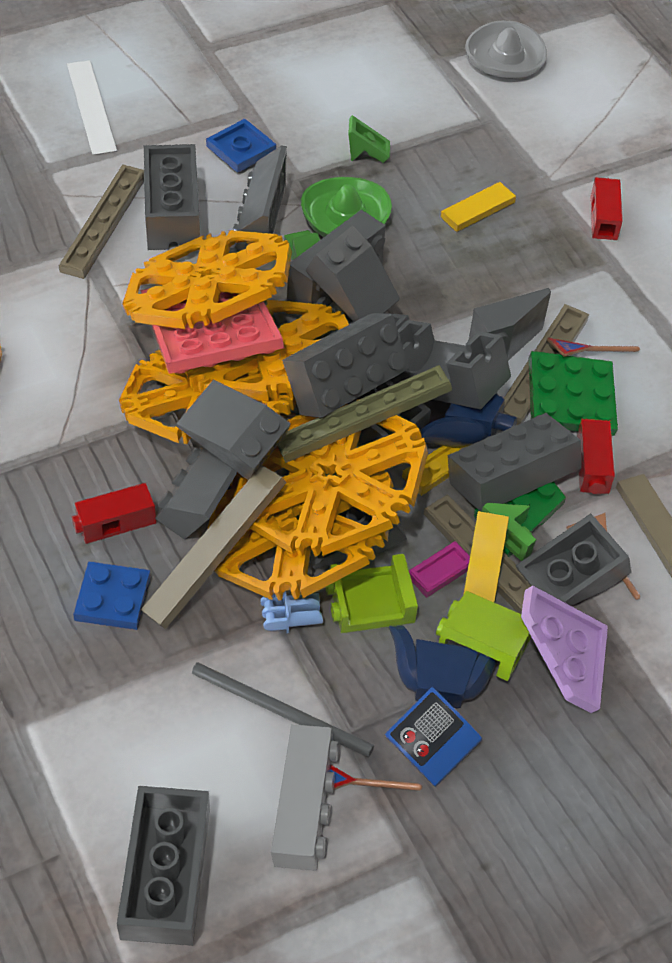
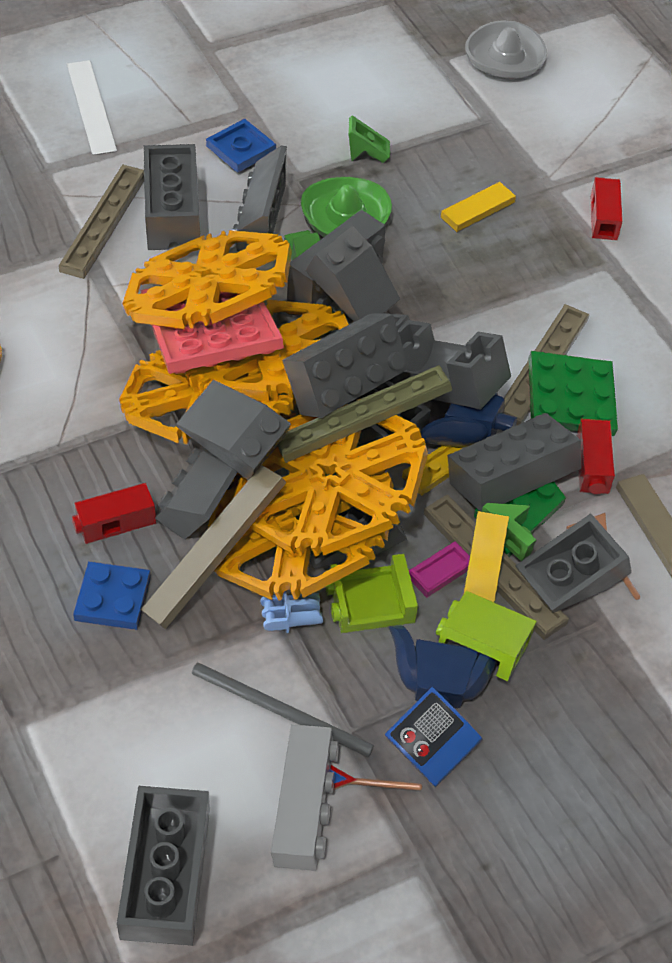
dark grey slope [468,288,551,361] -> none
lavender plate [521,586,608,713] -> none
piece [547,338,640,357] -> none

